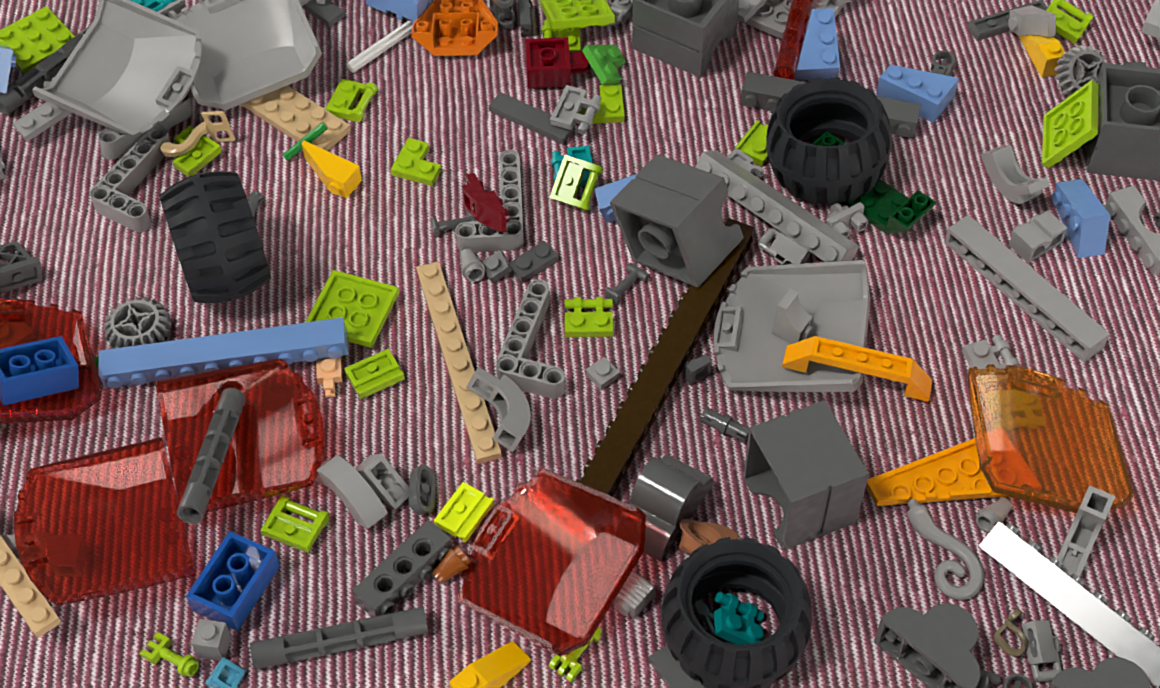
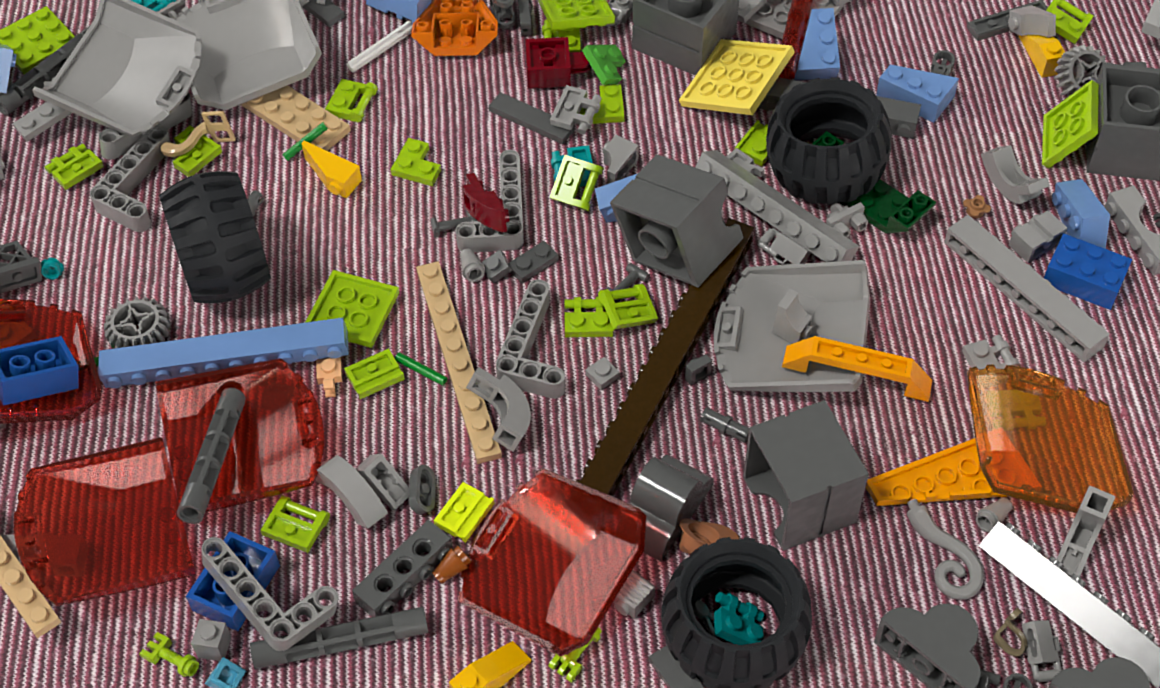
none -> teal plate [41,257,64,280]
none -> lime plate [44,143,104,190]
none -> light grey beam [202,537,339,651]
none -> green piece [395,352,447,386]
none -> lime plate [598,284,658,330]
none -> light grey arch [602,135,639,184]
none -> light yellow plate [679,39,795,115]
none -> medium nougat plate [963,195,991,218]
none -> blue brick [1044,233,1133,310]

